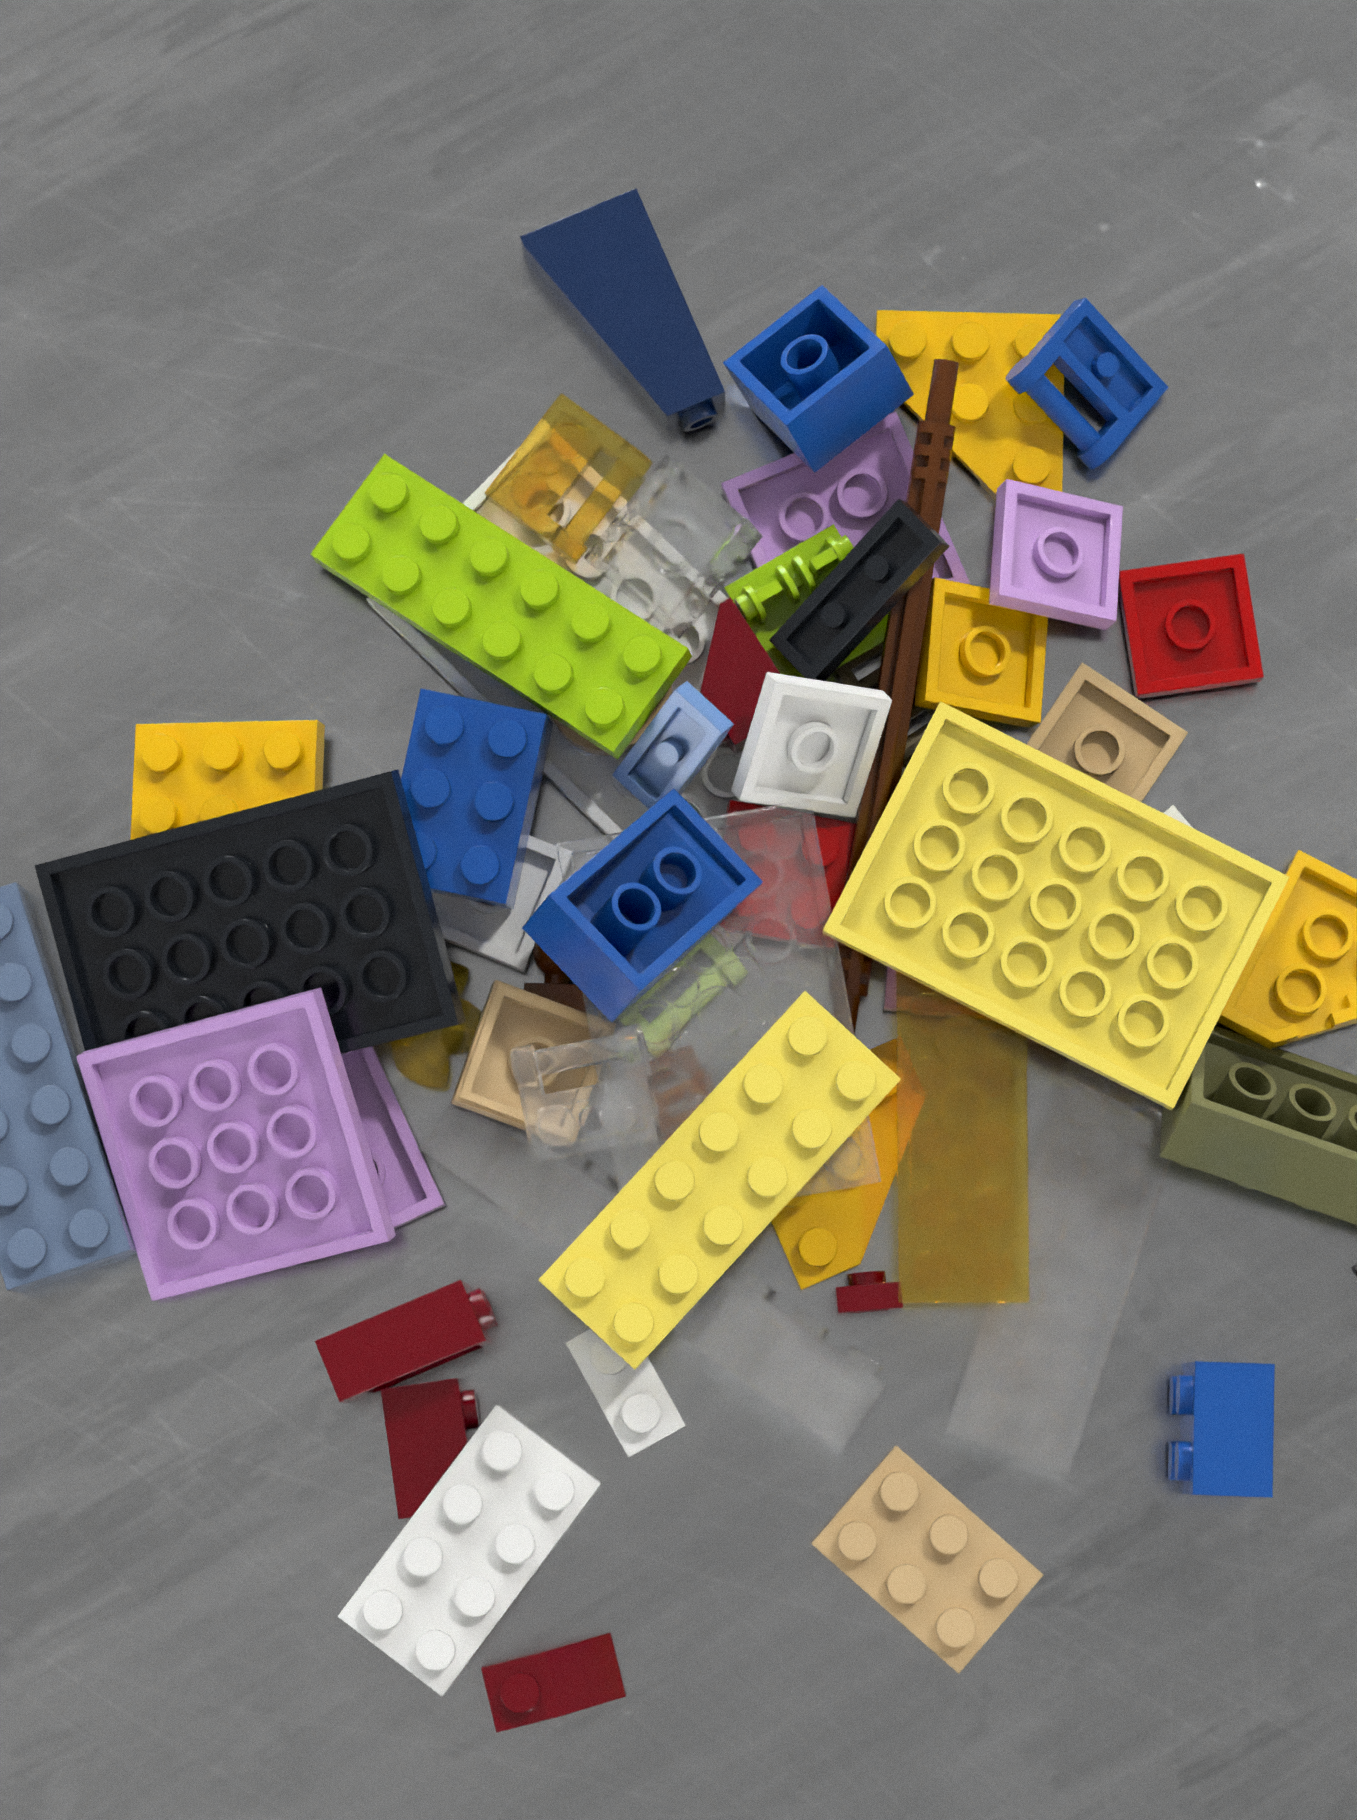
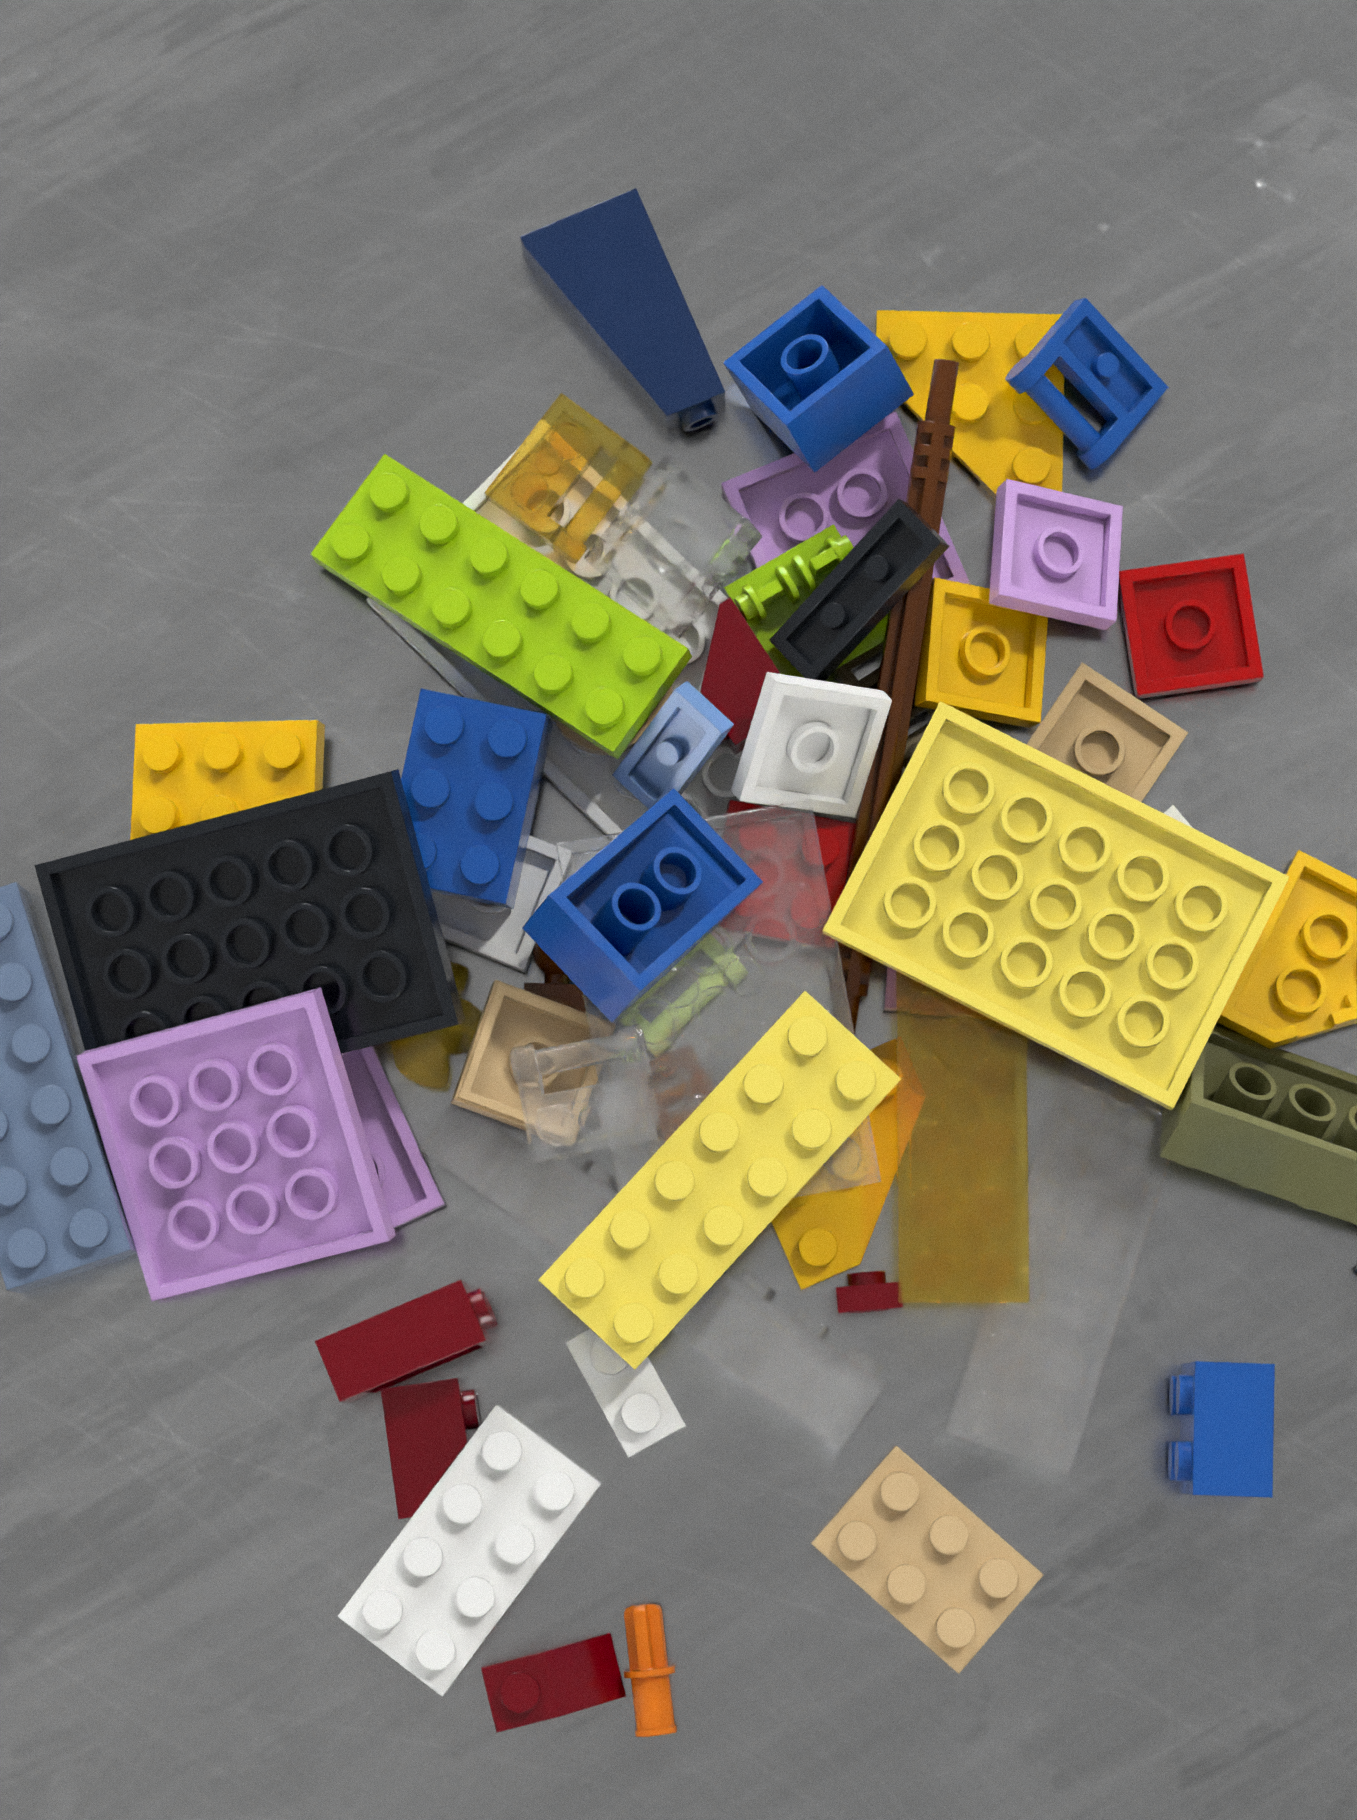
none -> orange axle [624,1603,677,1737]

